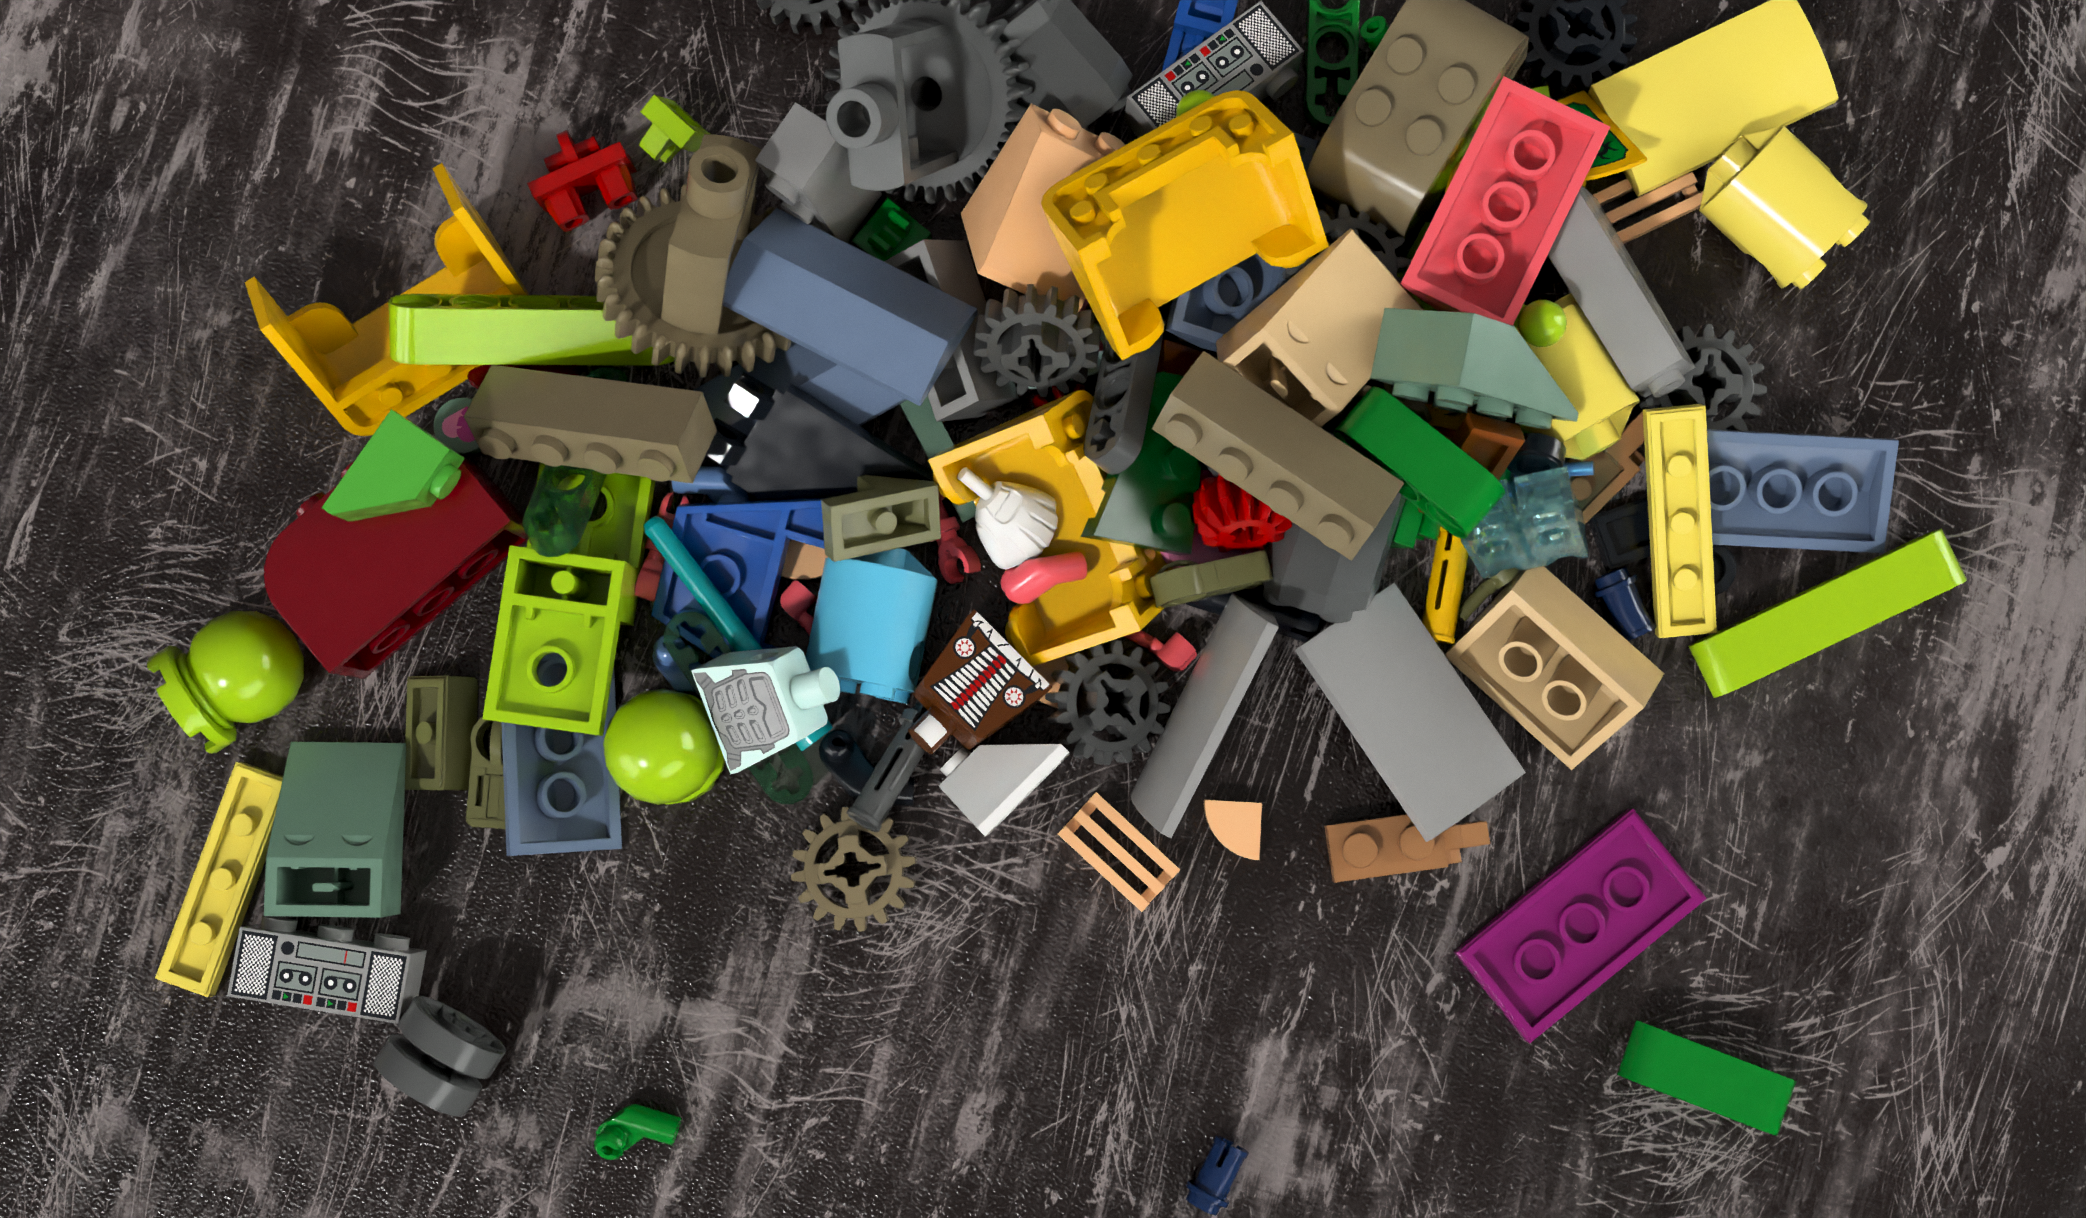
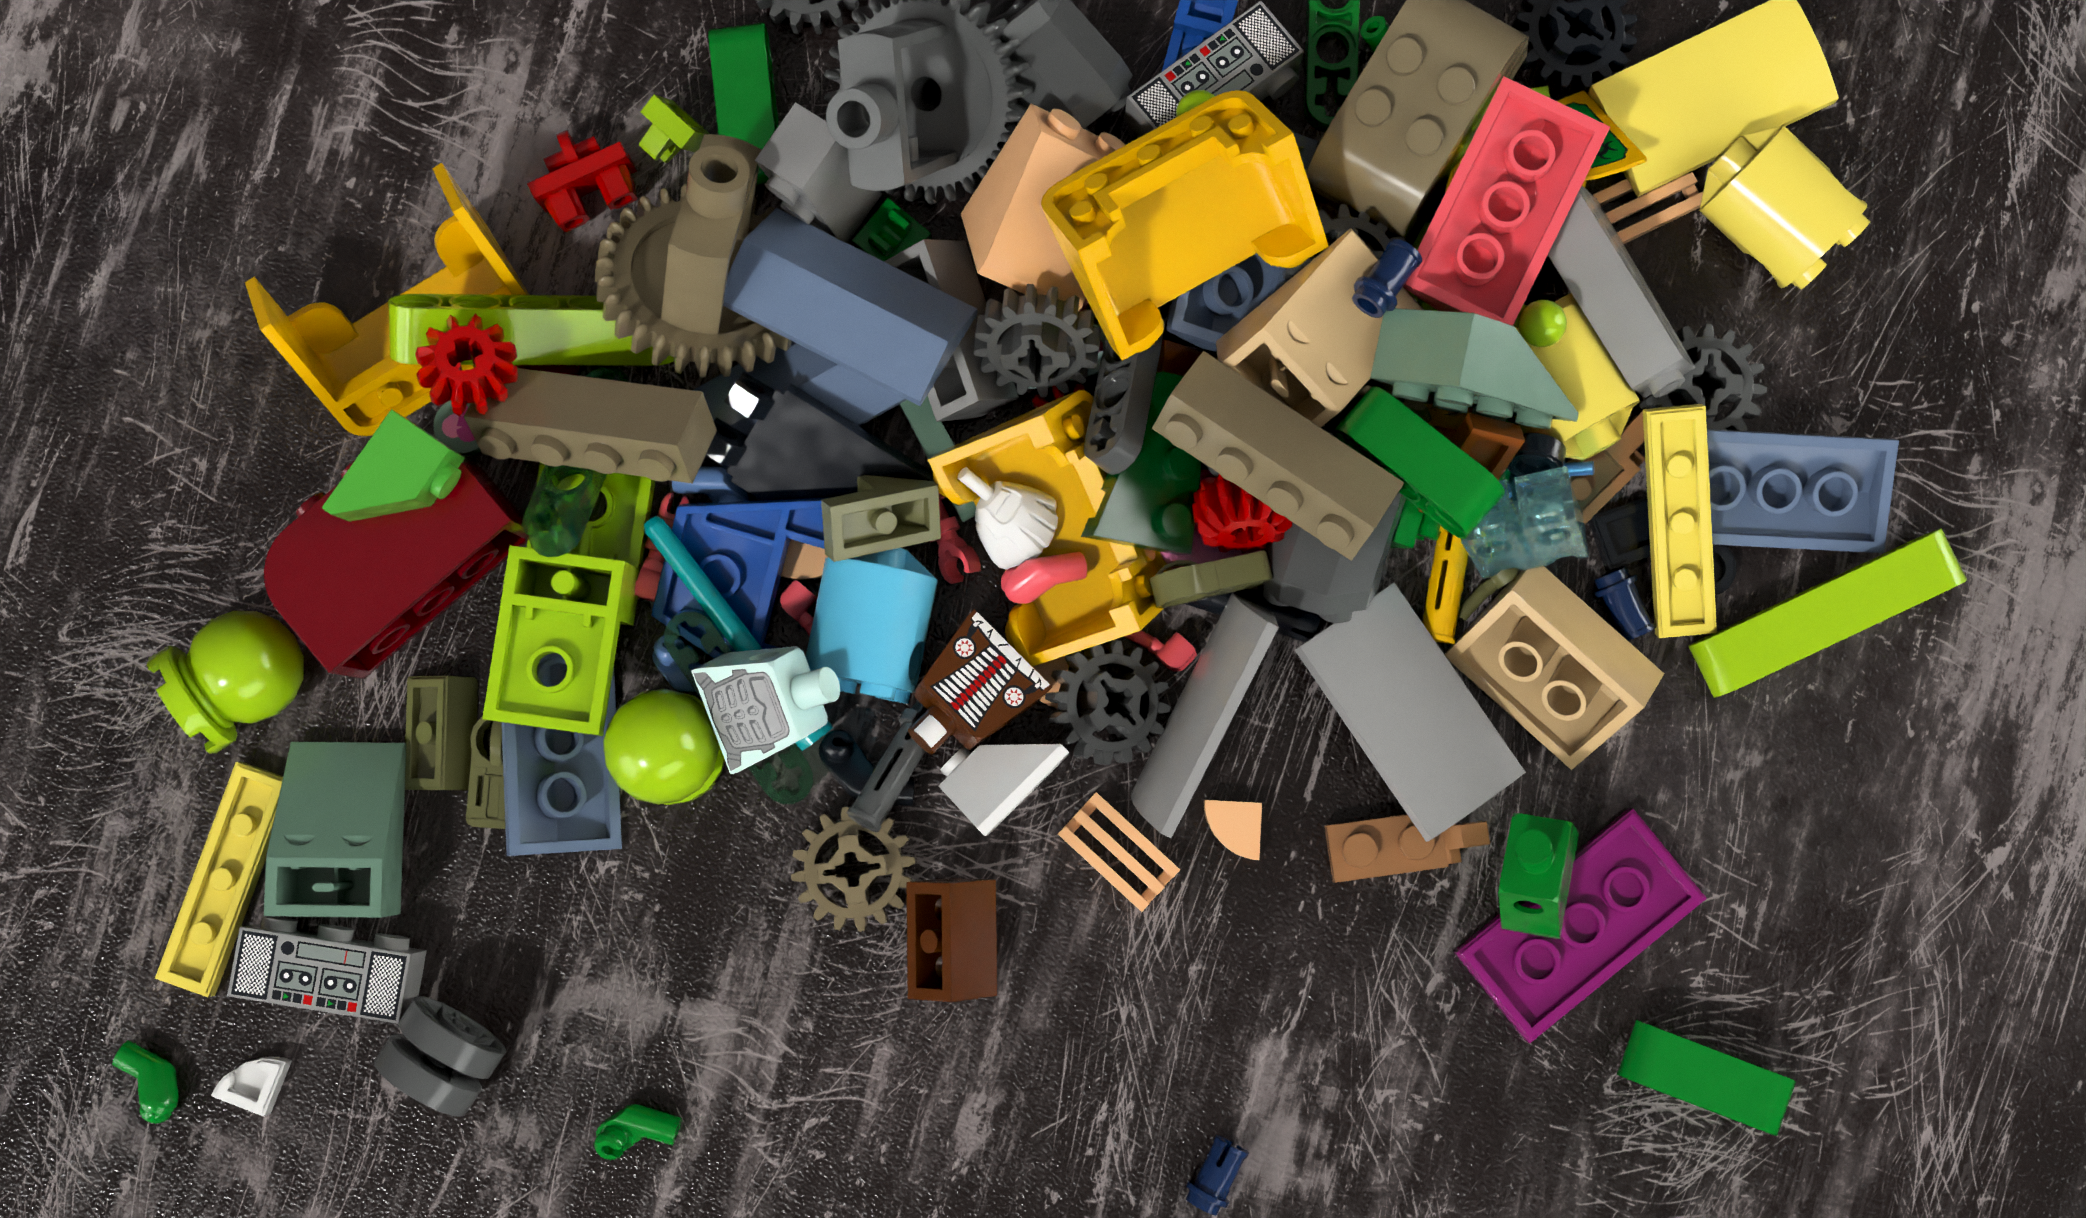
none -> green arm [112,1040,179,1124]
none -> white tile [211,1056,292,1117]
none -> red gear [415,313,518,417]
none -> green beam [708,23,779,185]
none -> reddish brown brick [906,878,997,1002]
none -> dark blue pin [1352,239,1422,318]
none -> green torso [1498,813,1579,939]

